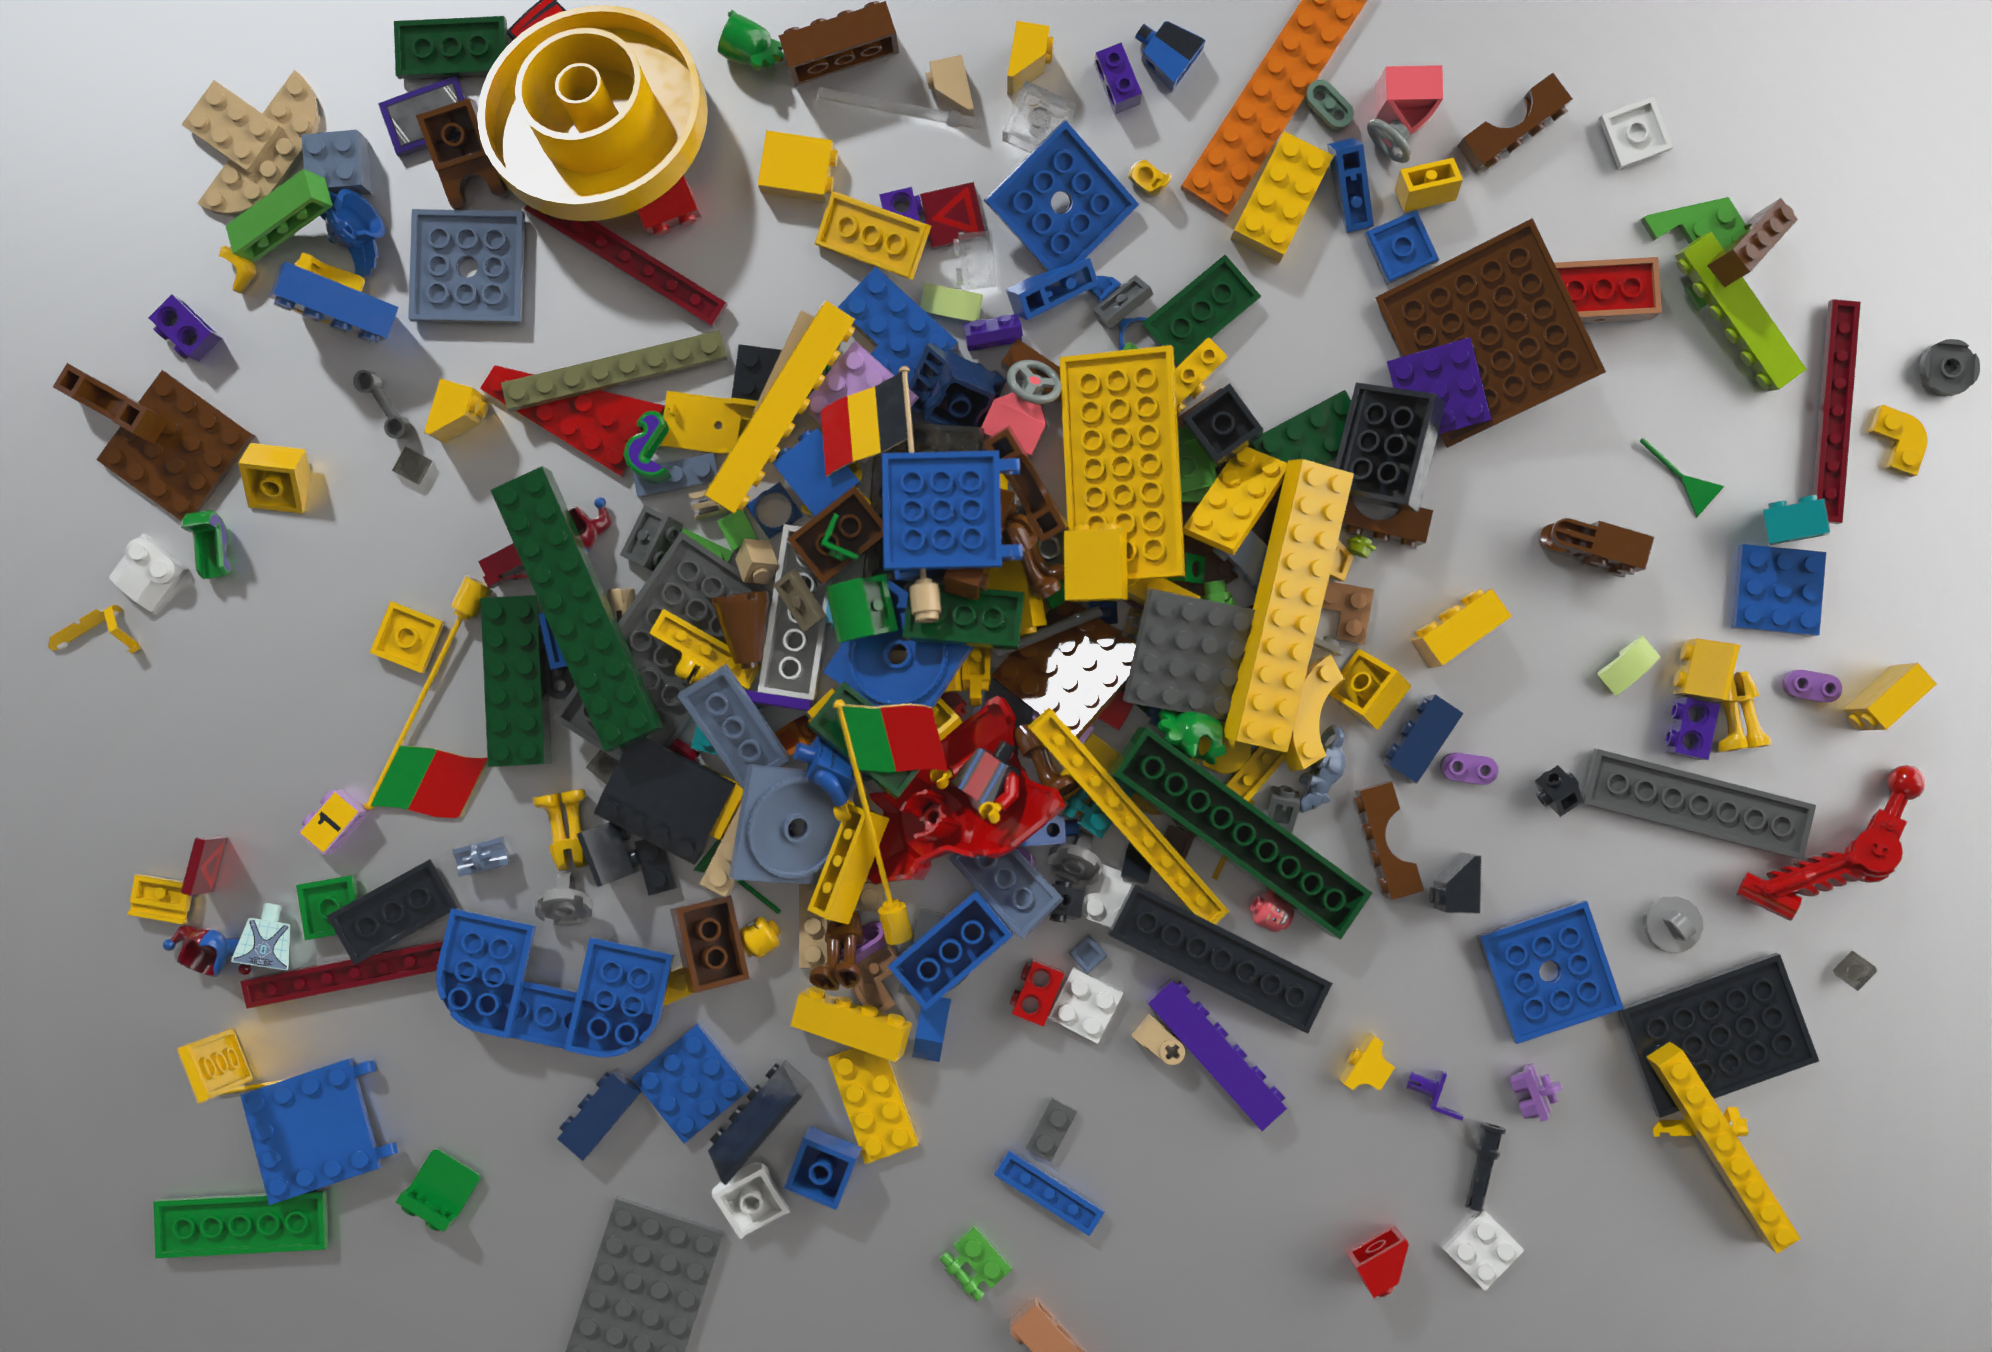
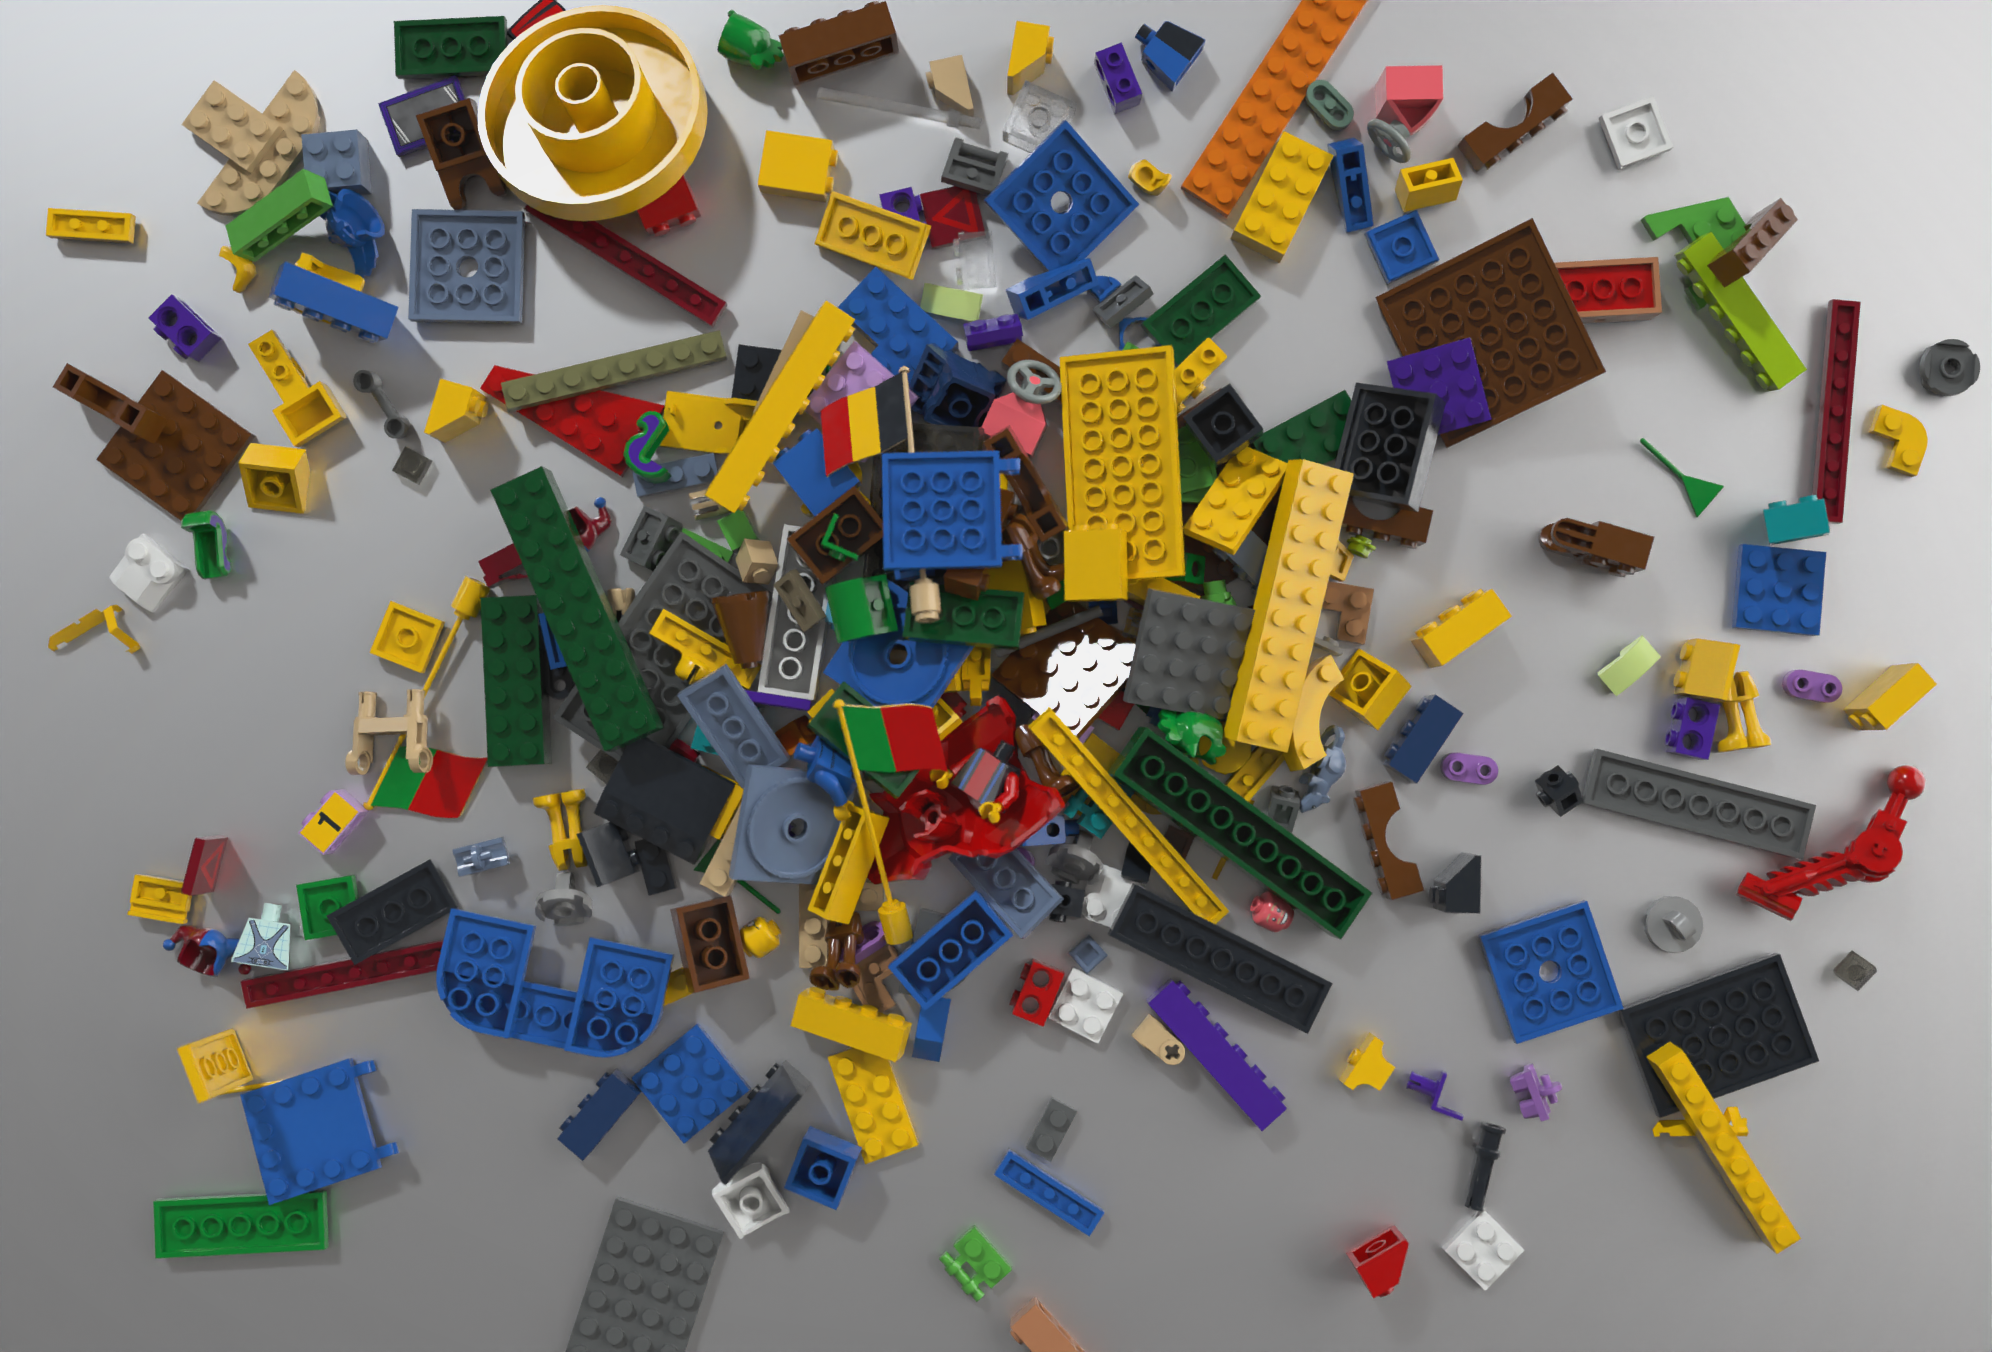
green bracket [396,1148,481,1232] -> none
blue piece [746,482,804,540] -> none
none -> yellow plate [46,208,136,244]
none -> yellow plate [248,330,347,448]
none -> tan connector [345,689,433,775]
none -> dark grey plate [941,137,1009,196]

